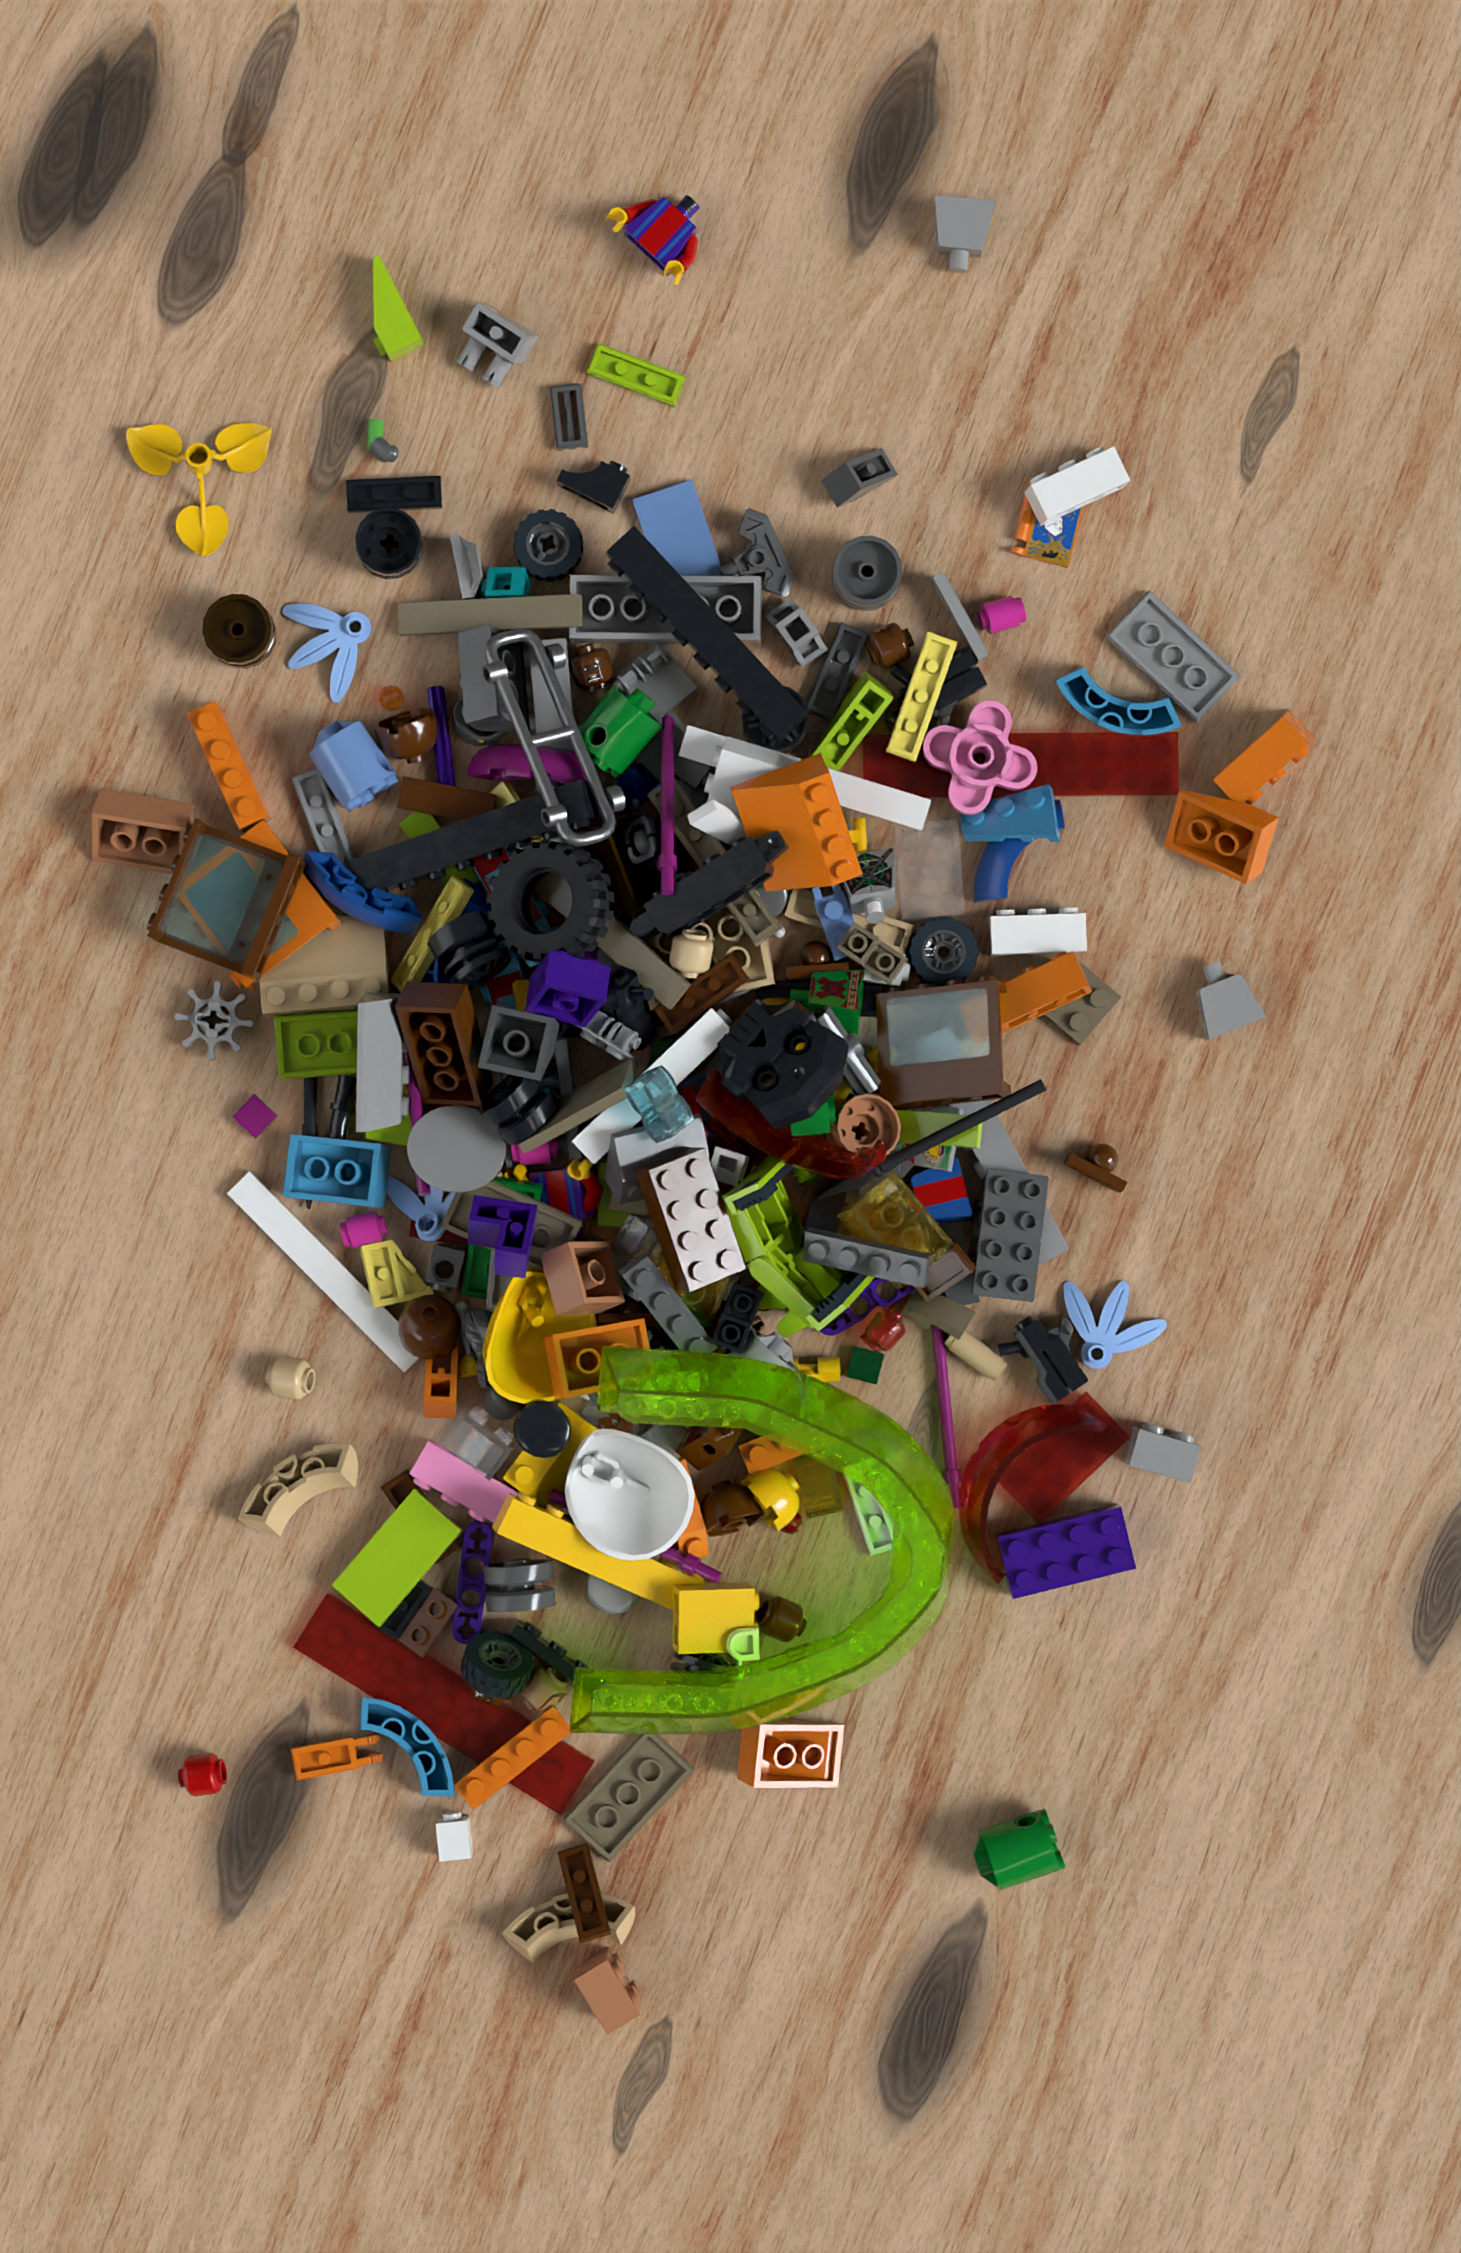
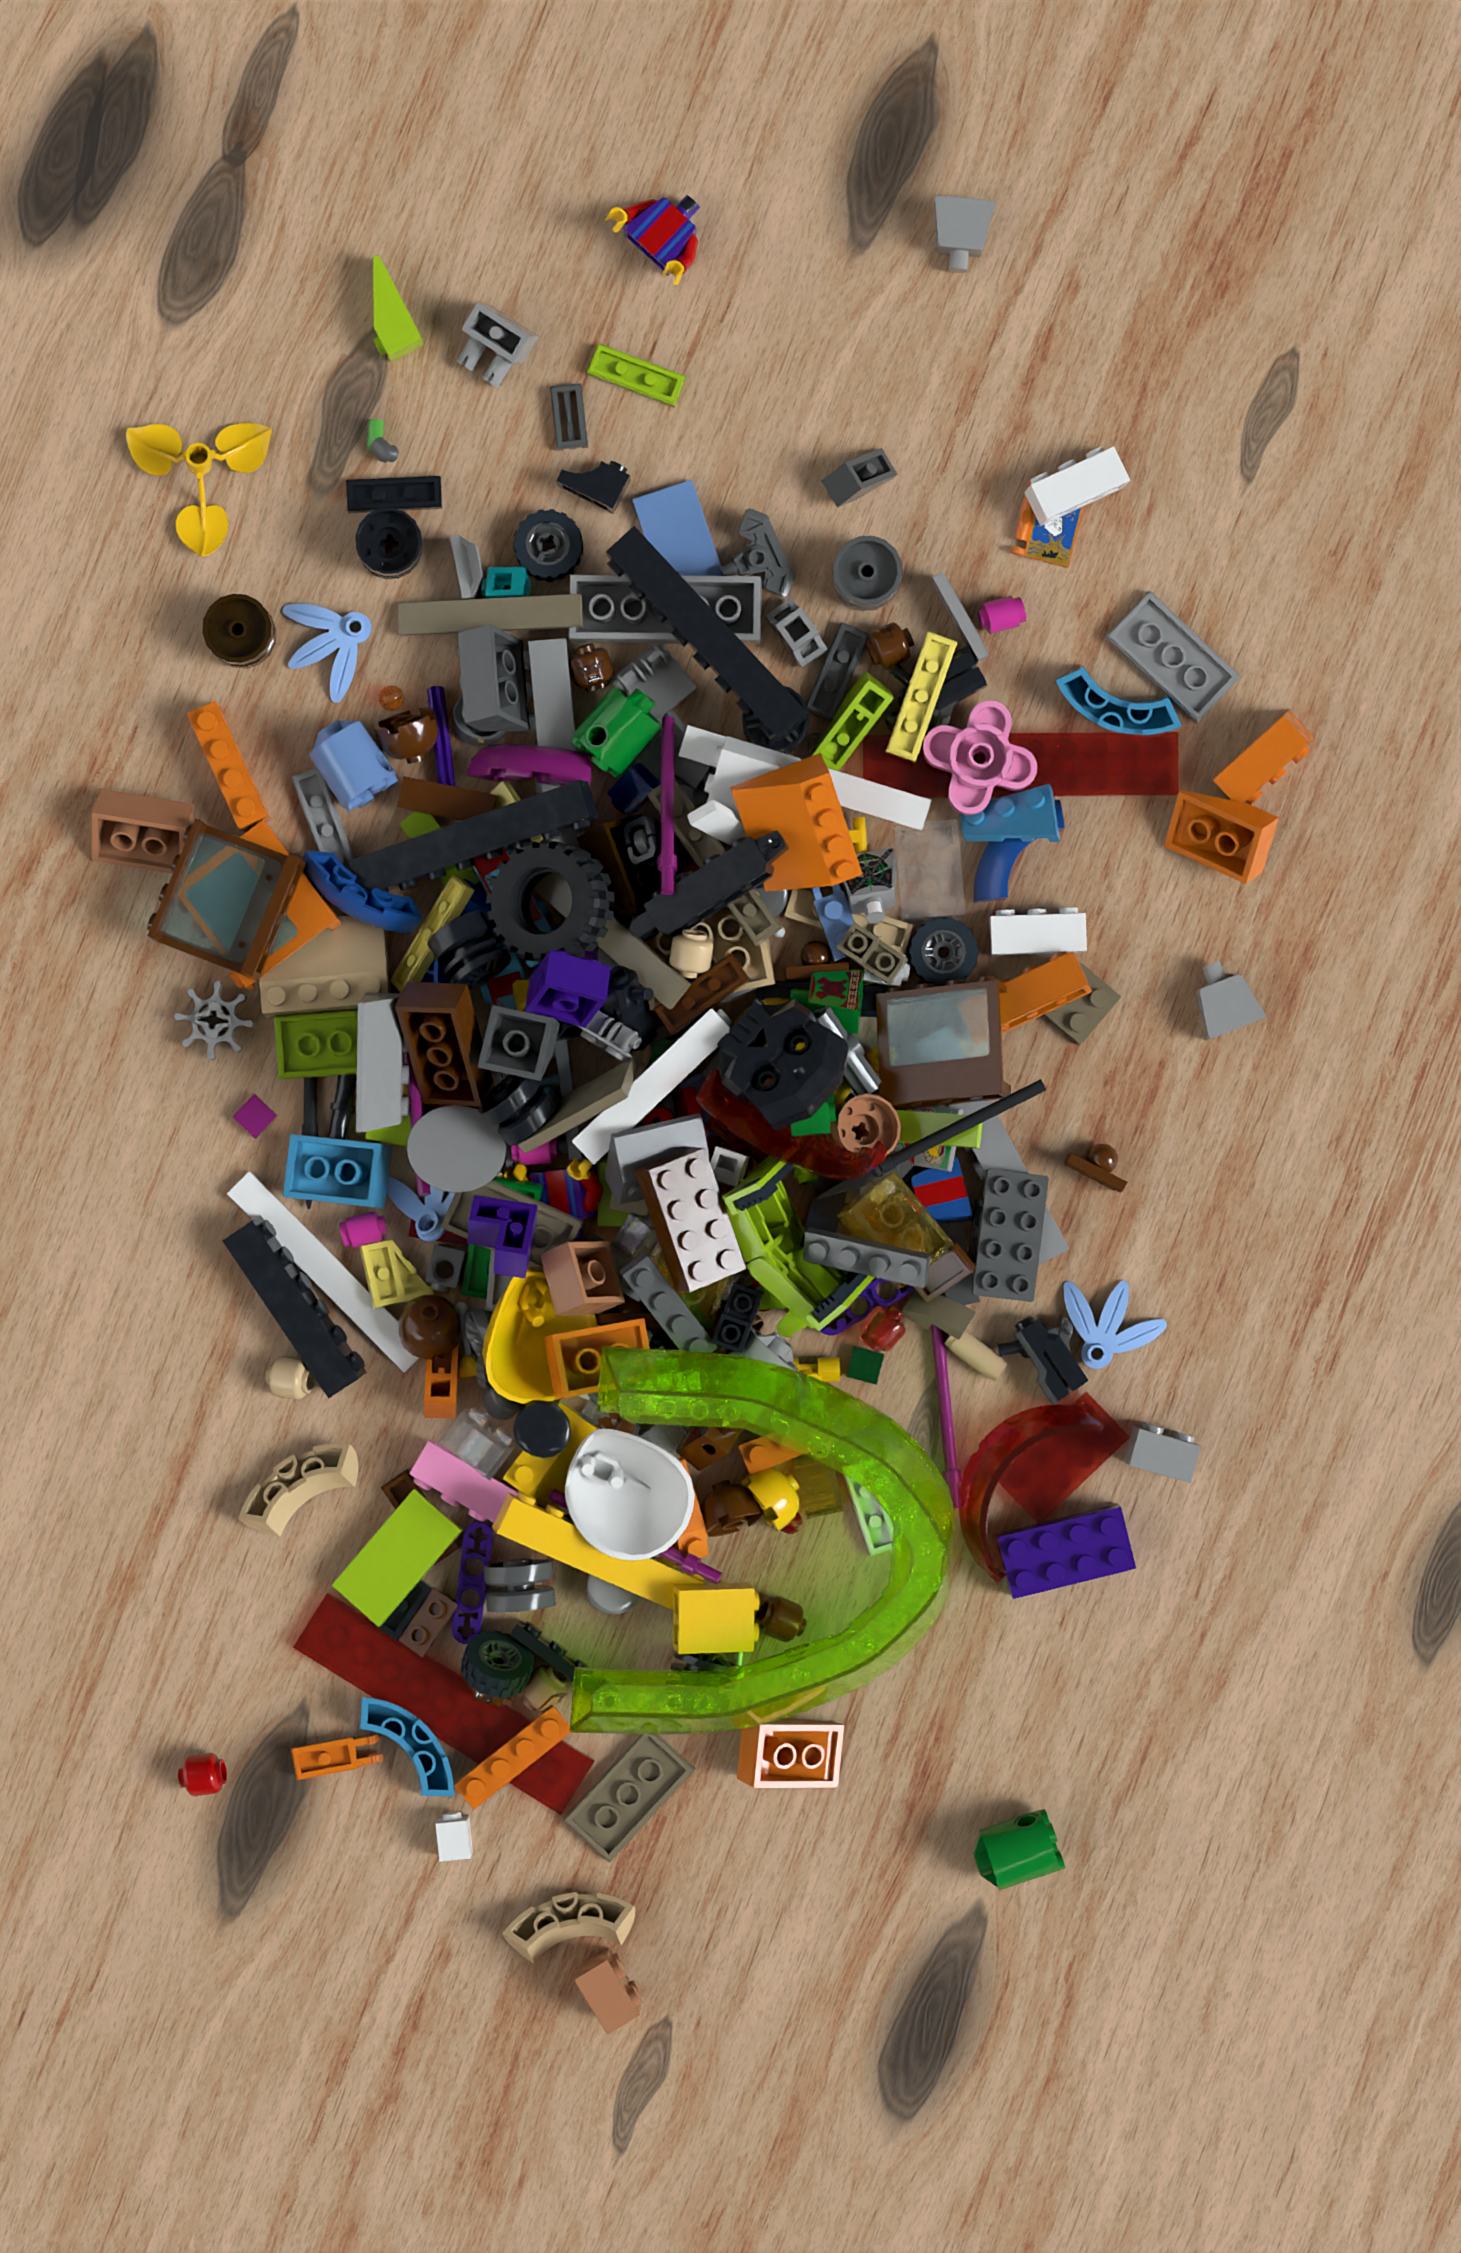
flat silver bar [482,629,625,847] -> none
reddish brown tile [557,1843,612,1943] -> none
clear light blue brick [625,1065,693,1144] -> none
yellowish green tile [726,1626,760,1661] -> none
none -> black brick [222,1216,367,1399]

